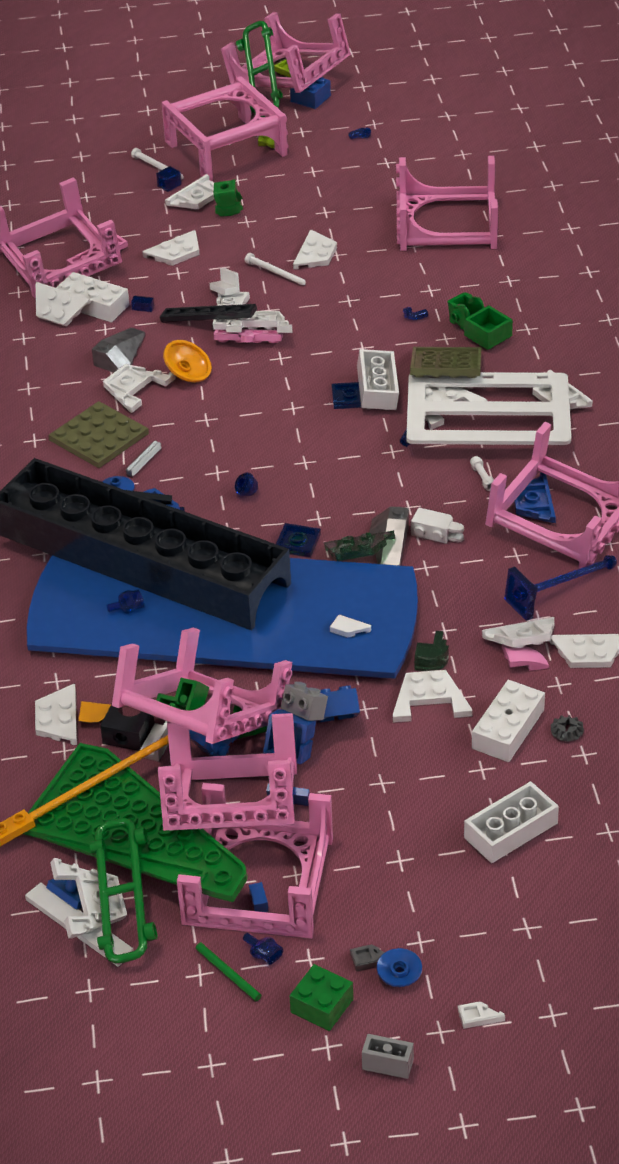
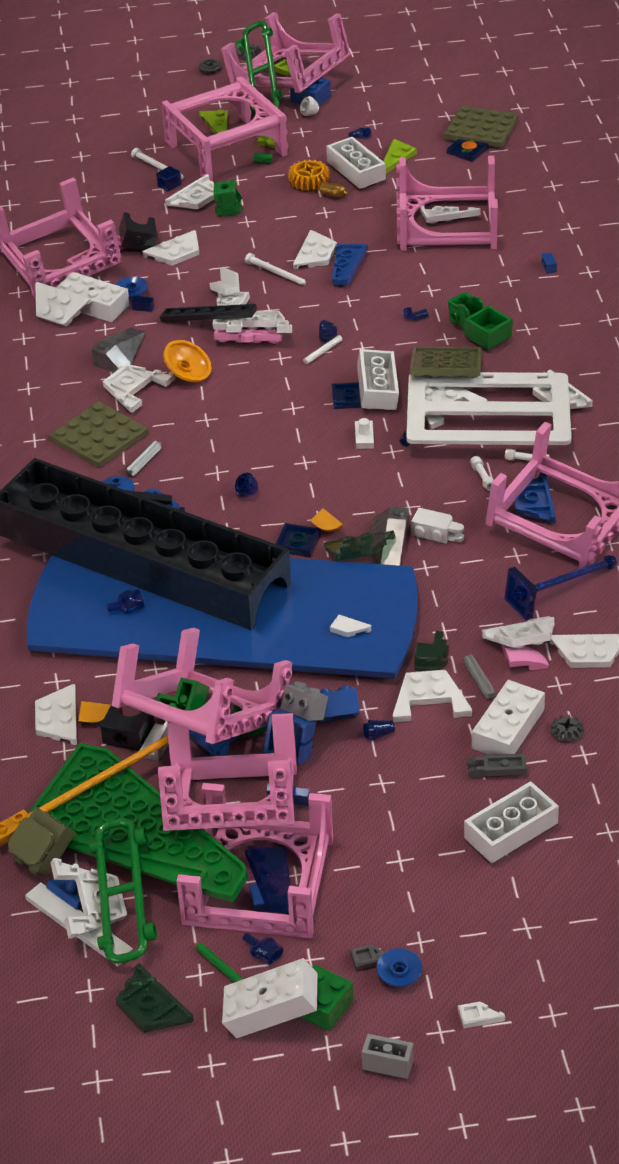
none -> olive brick [8,807,76,876]
none -> blue dish [116,277,148,297]
none -> clear green wing [116,963,194,1033]
none -> black piece [119,212,157,250]
none -> dark grey gear [199,59,222,74]
none -> lime wing [199,109,228,134]
none -> white brick [222,958,318,1038]
none -> dark grey gear [238,44,261,59]
none -> clear blue wing [245,846,290,915]
none -> green pin [253,151,272,164]
none -> light orange gear [288,159,330,191]
none -> white cone [300,96,319,116]
none -> white bar [303,335,342,365]
none -> light orange brick [310,508,344,532]
none -> clear blue cone [319,320,337,343]
none -> pearl gold piece [320,182,349,199]
none -> white brick [326,137,386,189]
none -> blue wing [332,244,368,286]
none -> white tile [355,418,374,449]
none -> clear blue cone [363,720,395,740]
none -> lime wing [383,139,417,174]
none -> white wing [419,205,481,224]
none -> olive plate [444,106,519,148]
none -> clear blue tile [447,139,489,162]
none -> light grey axle [463,655,496,700]
none -> dark grey hinge [467,754,527,778]
none -> white bar [505,449,550,461]
none -> blue piece [541,252,557,273]

